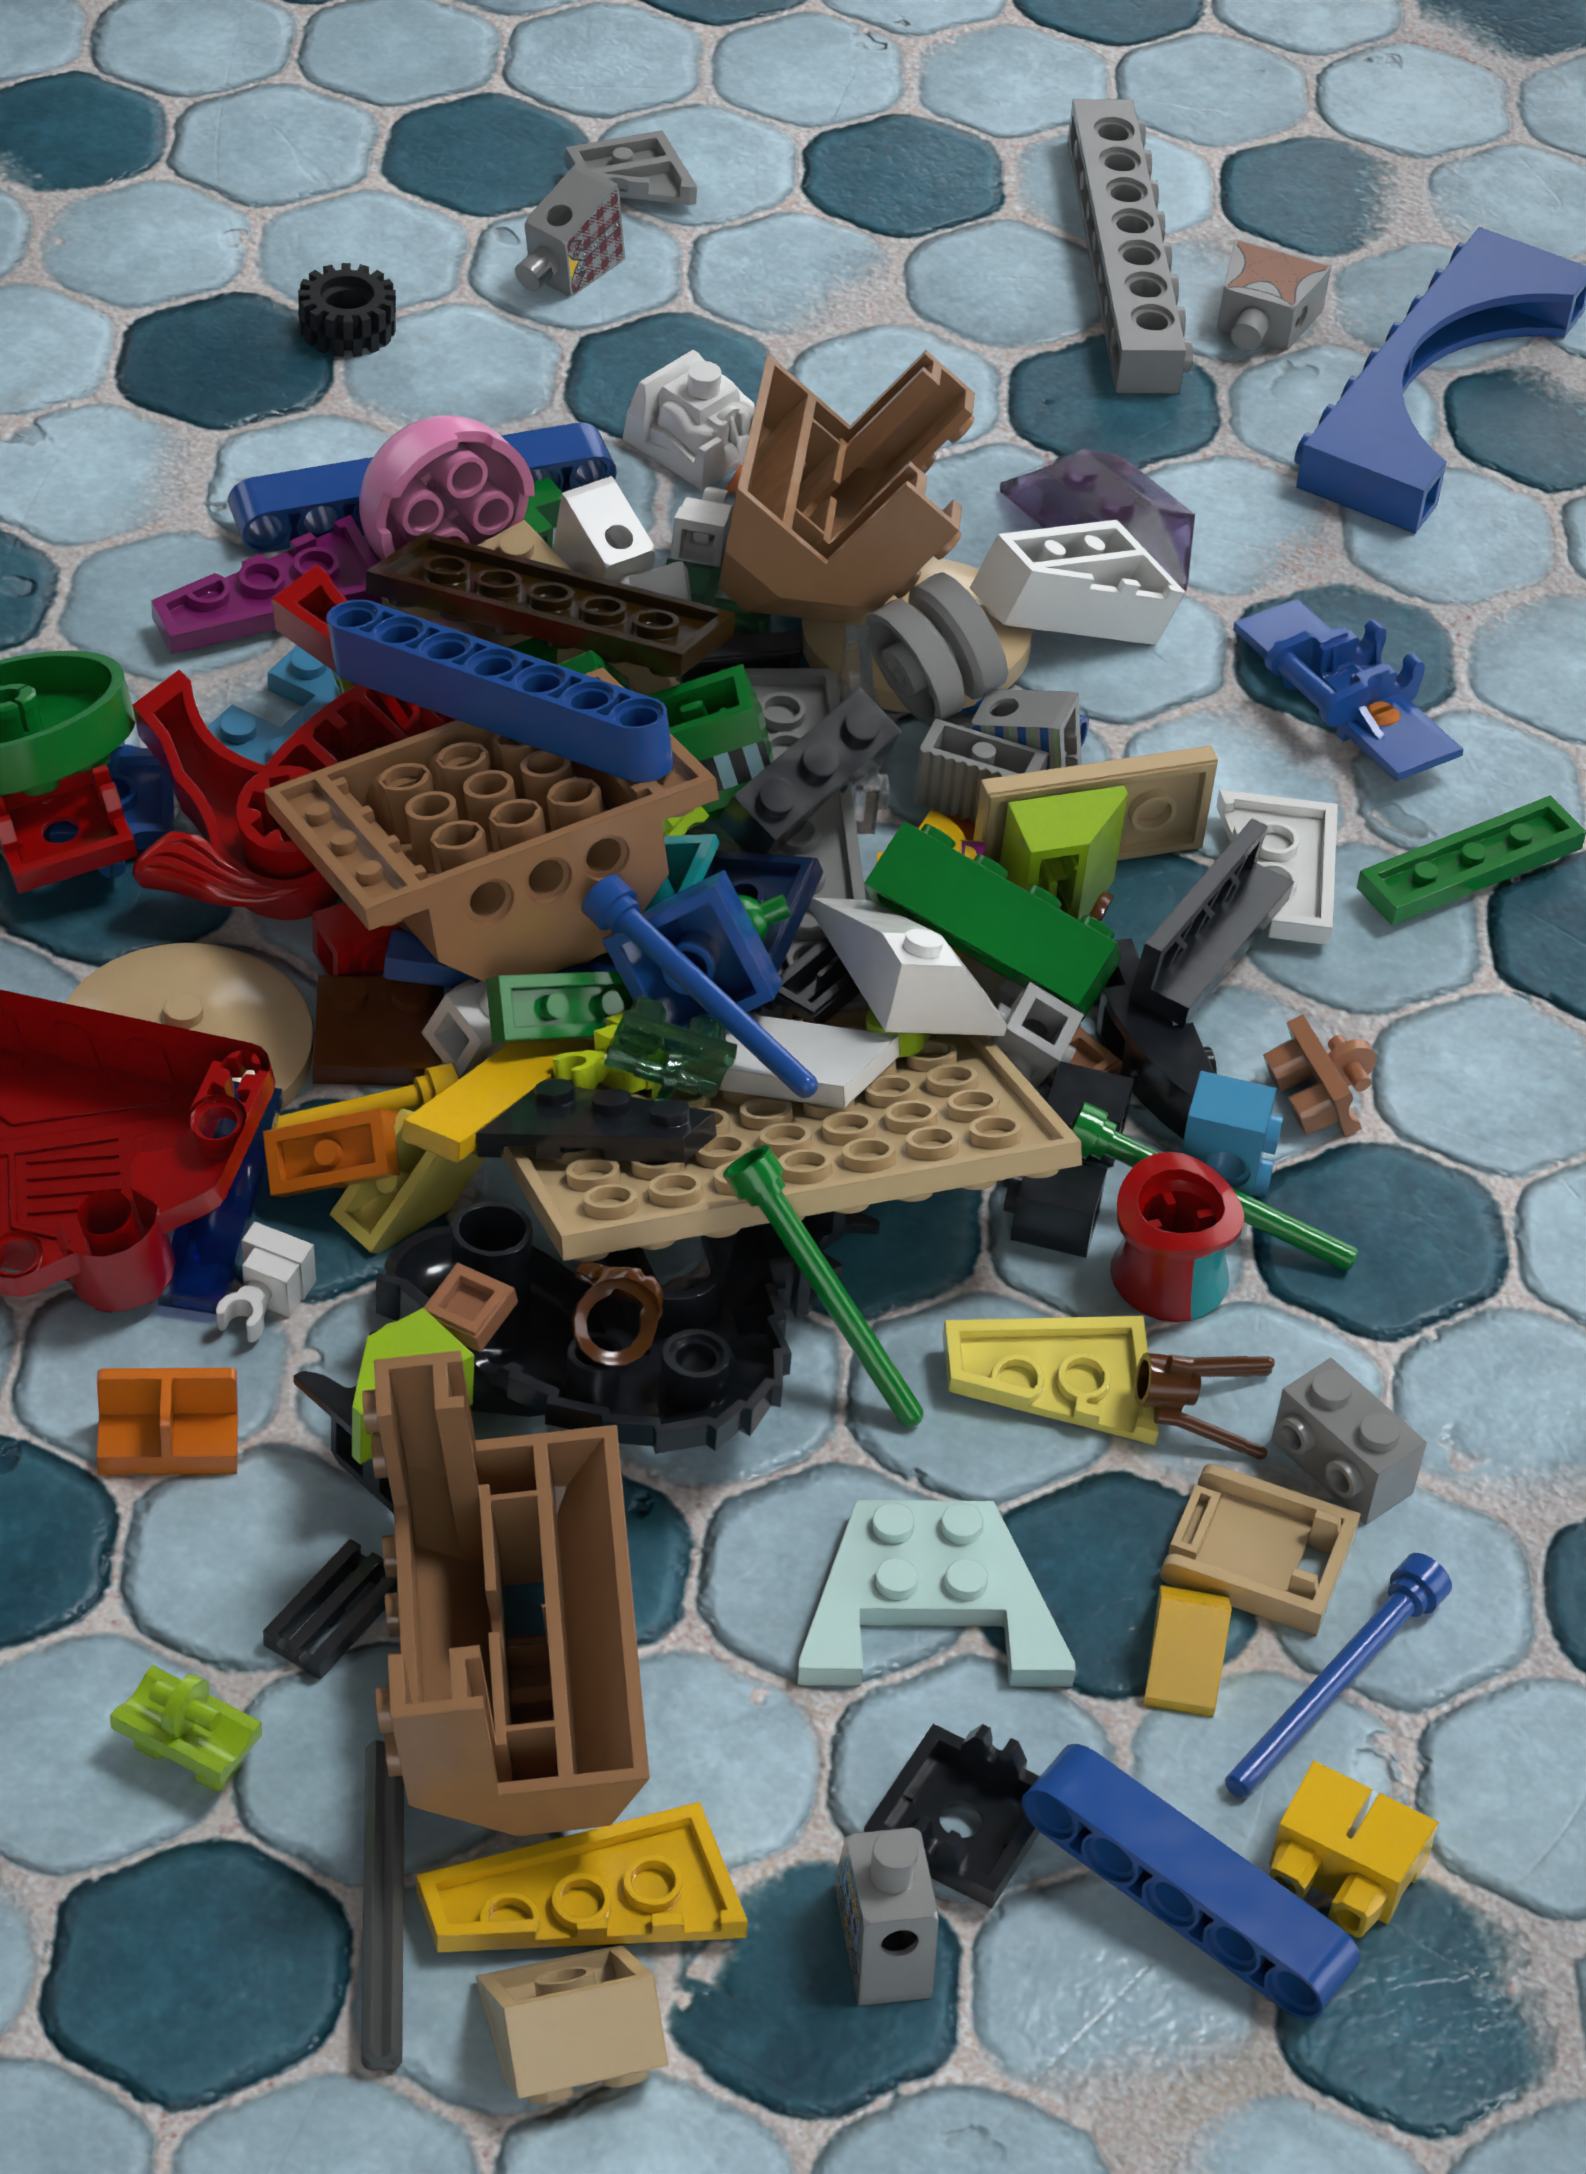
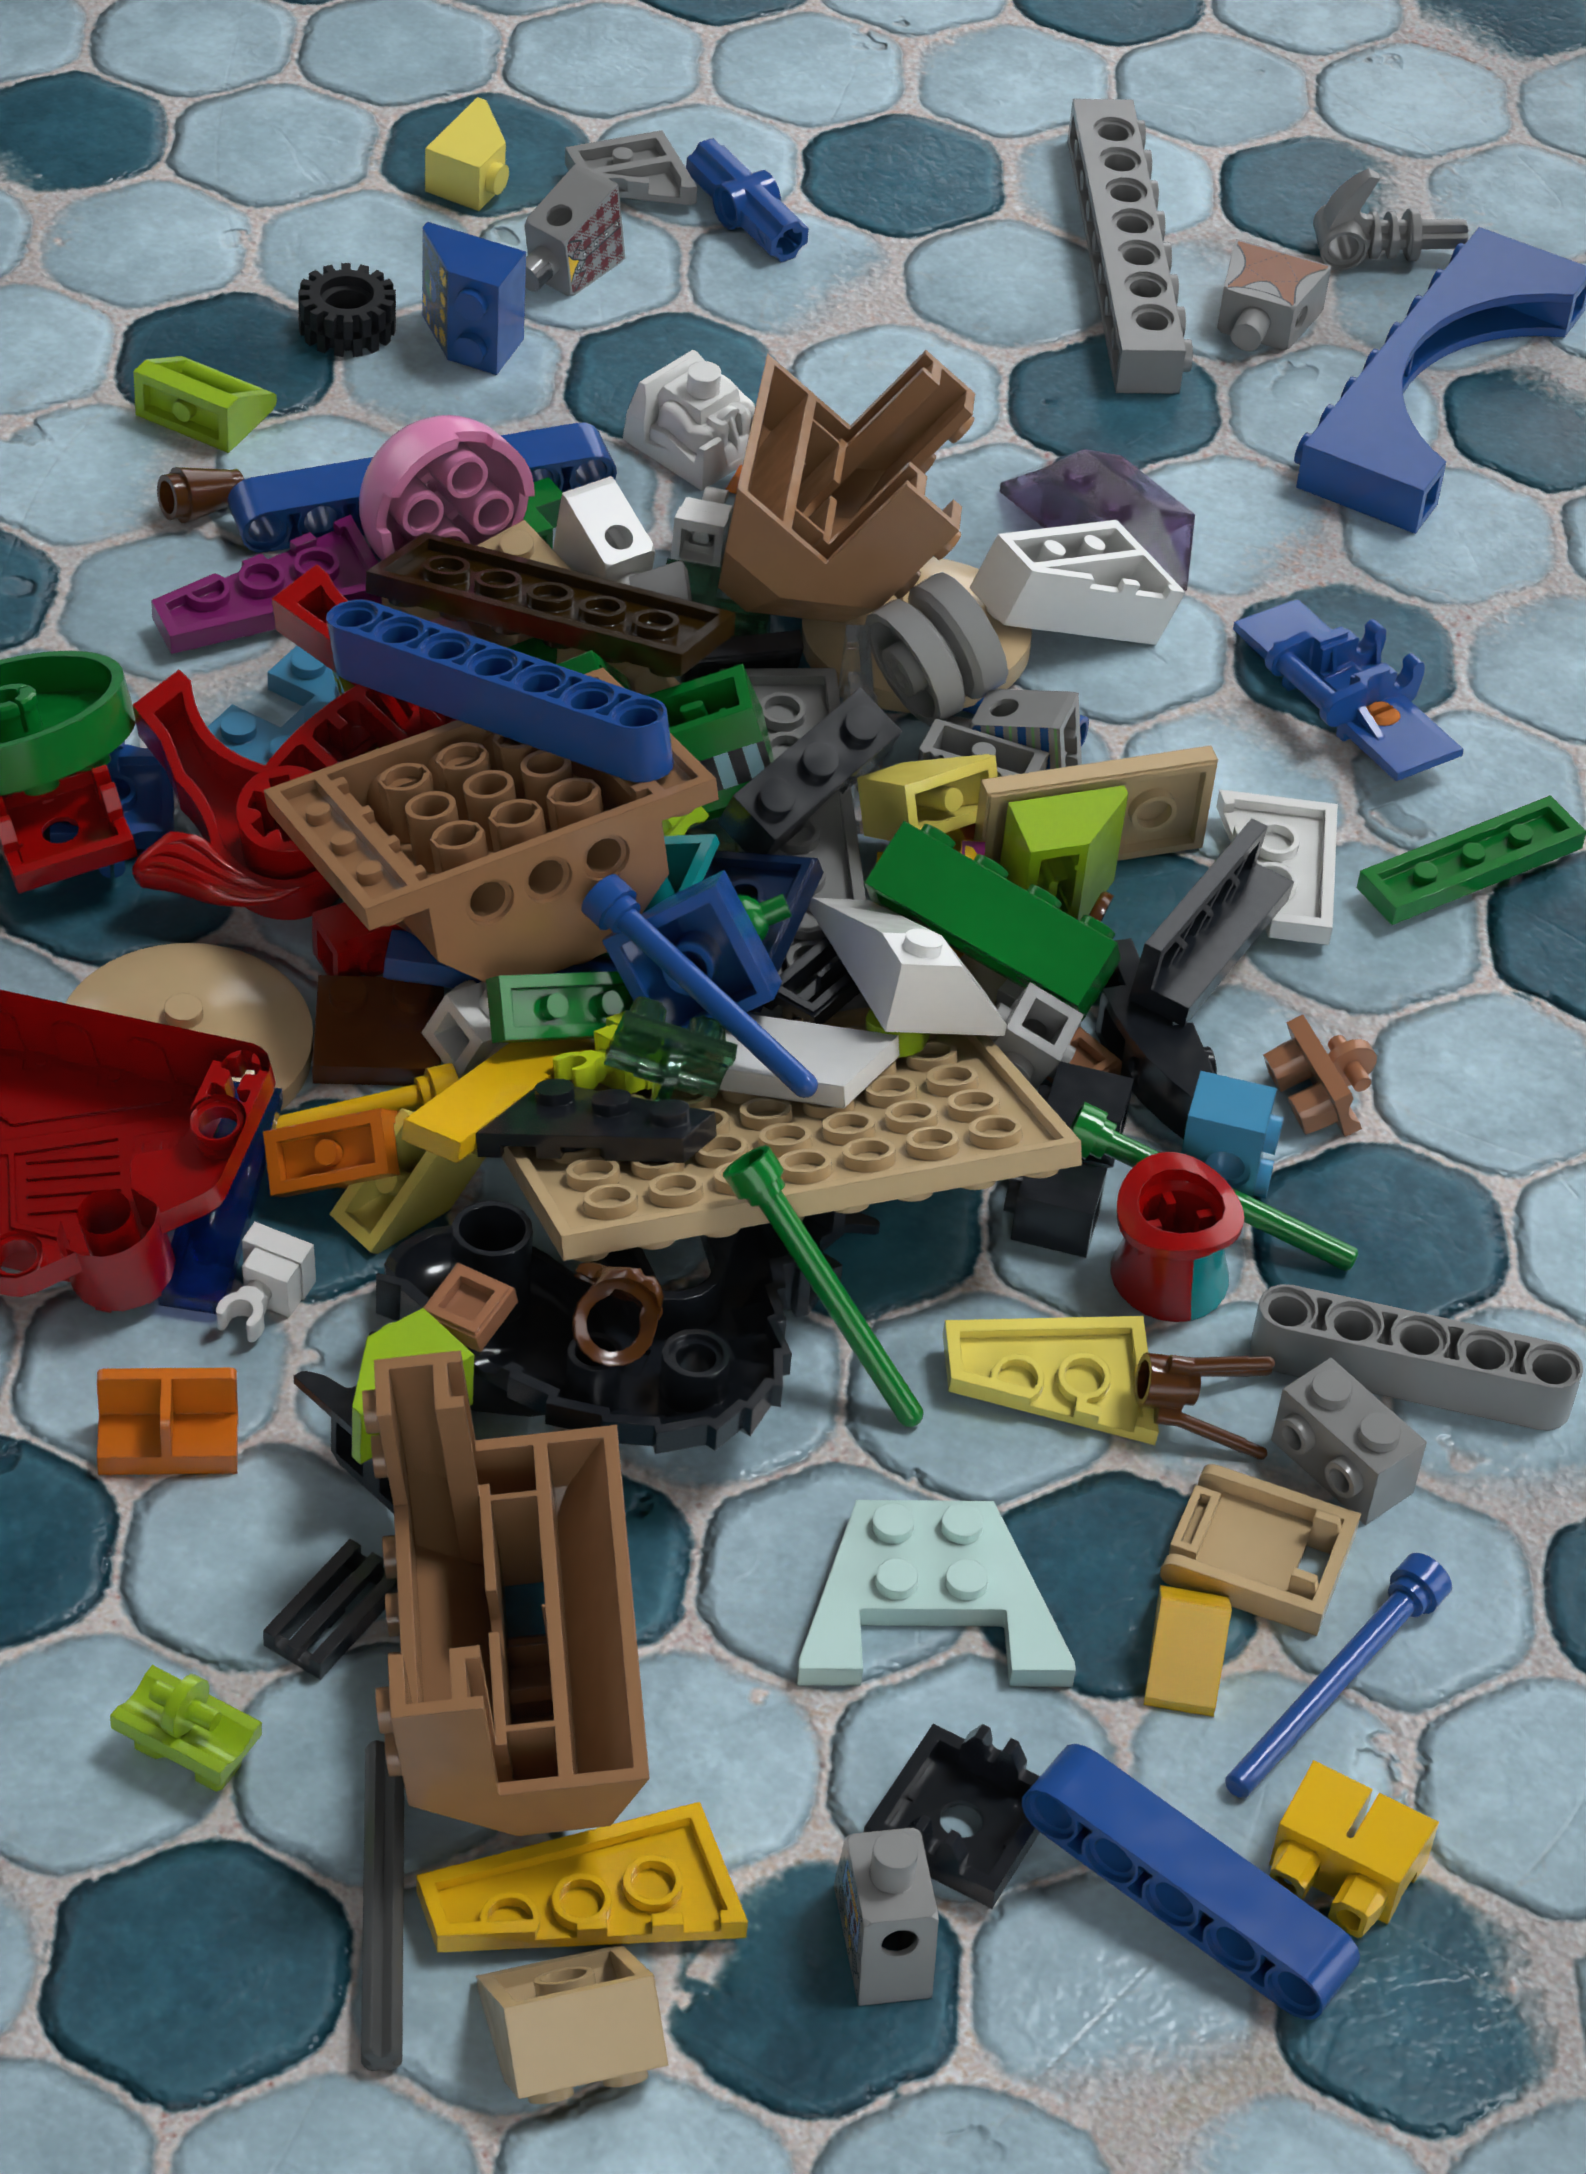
none -> lime tile [133,356,277,453]
none -> reddish brown cone [157,467,244,524]
none -> blue slope [422,222,526,375]
none -> light yellow slope [425,97,509,211]
none -> blue piece [686,138,809,263]
none -> light yellow slope [857,754,998,841]
none -> light grey beam [1250,1284,1583,1430]
none -> light grey piece [1313,168,1468,270]

